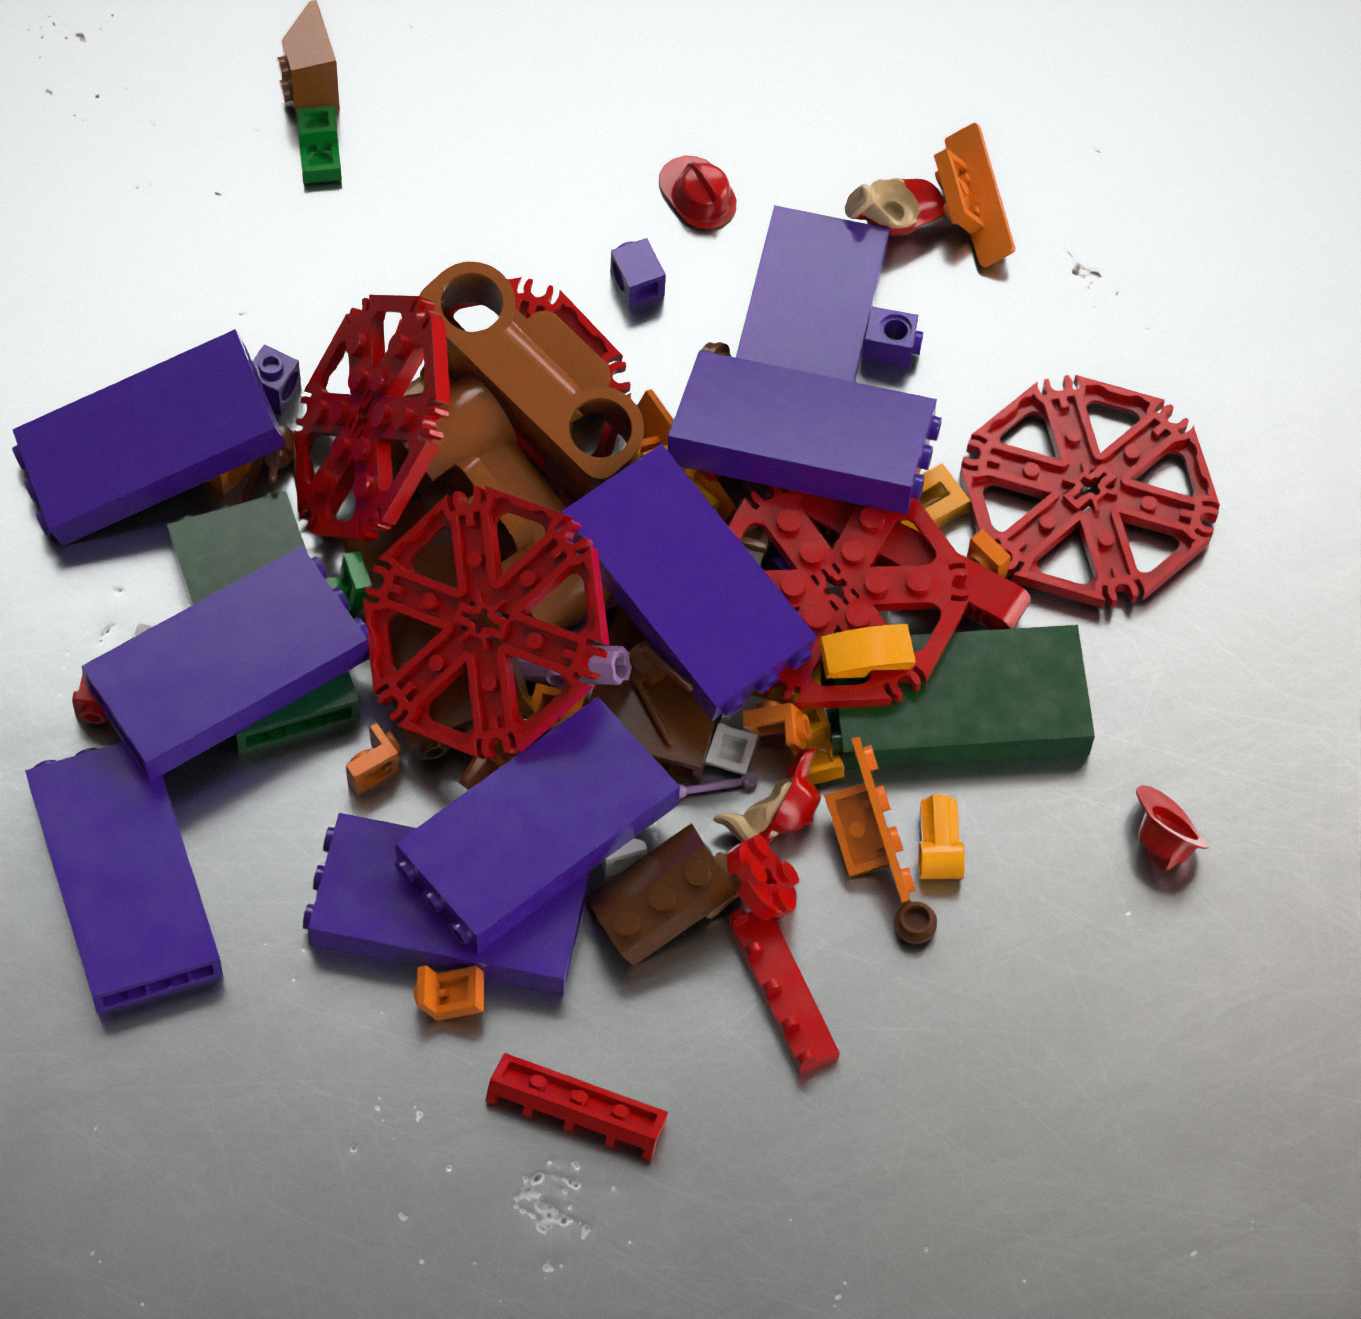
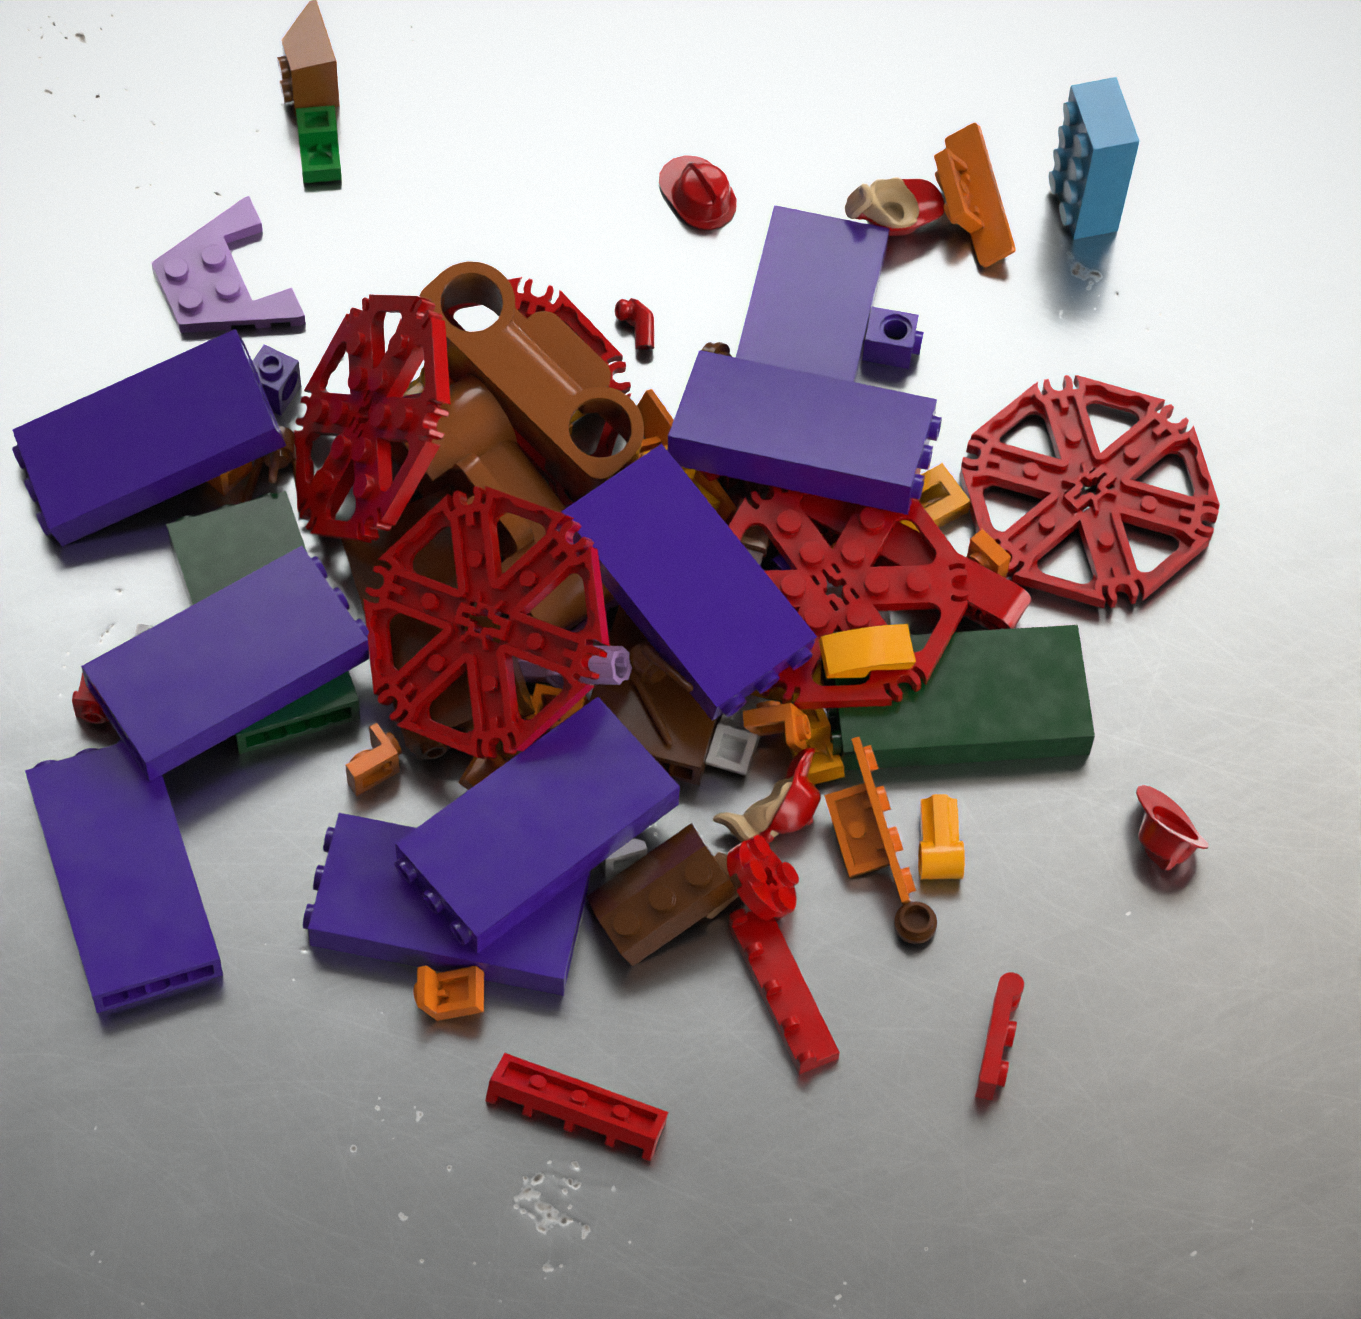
green slope [326,551,372,619] -> none
brick [610,238,666,309] -> none
lavender hinge [677,771,758,800] -> none
none -> medium lavender wing [151,196,306,333]
none -> red arm [614,298,655,350]
none -> red plate [975,972,1024,1100]
none -> dark azure brick [1048,77,1140,240]

